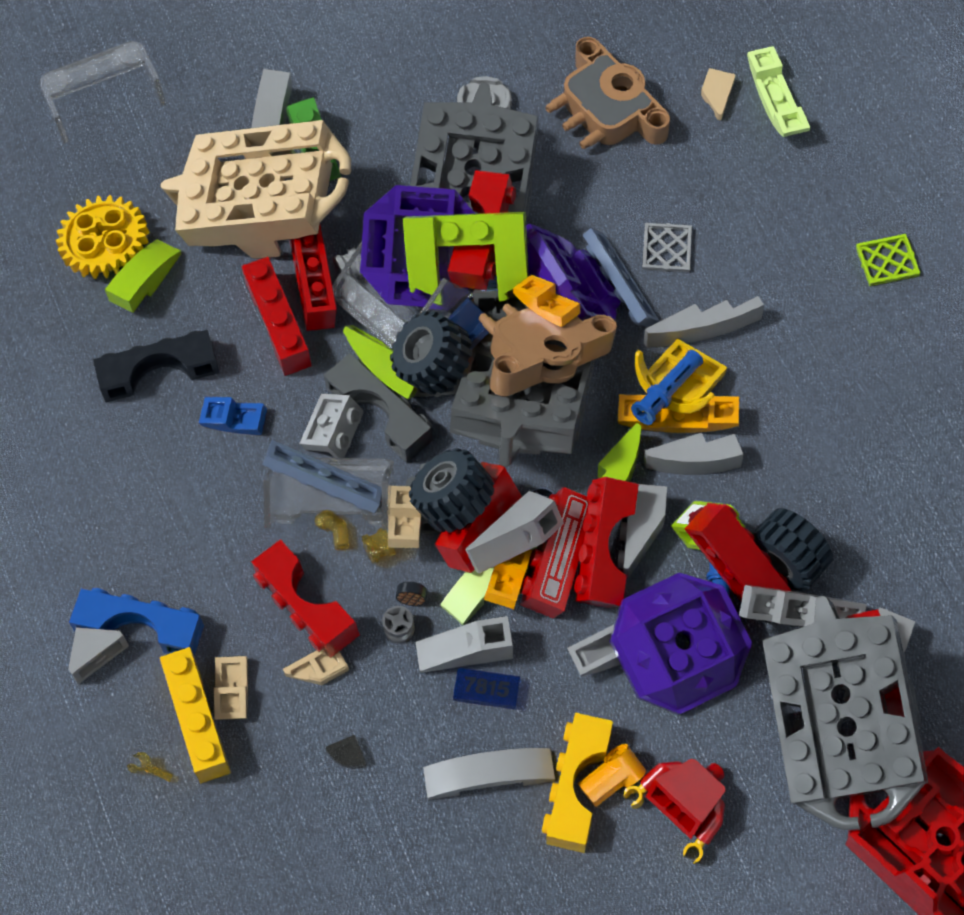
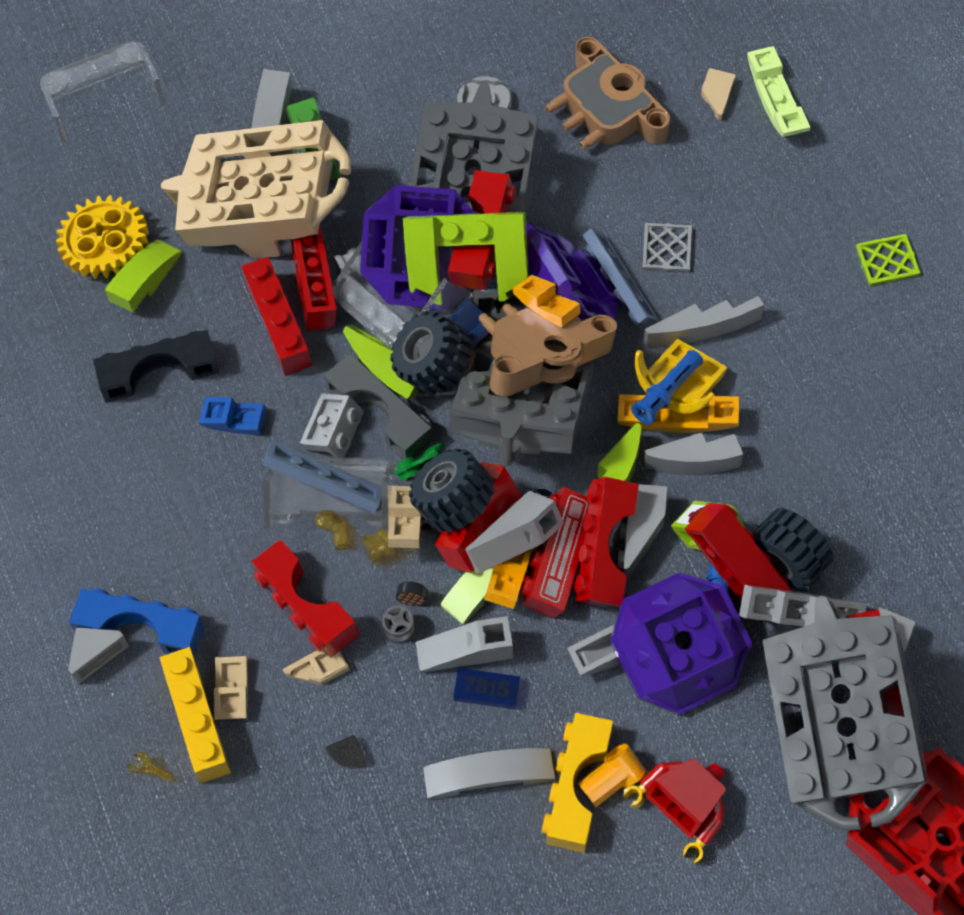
none -> green plate [393,443,447,481]

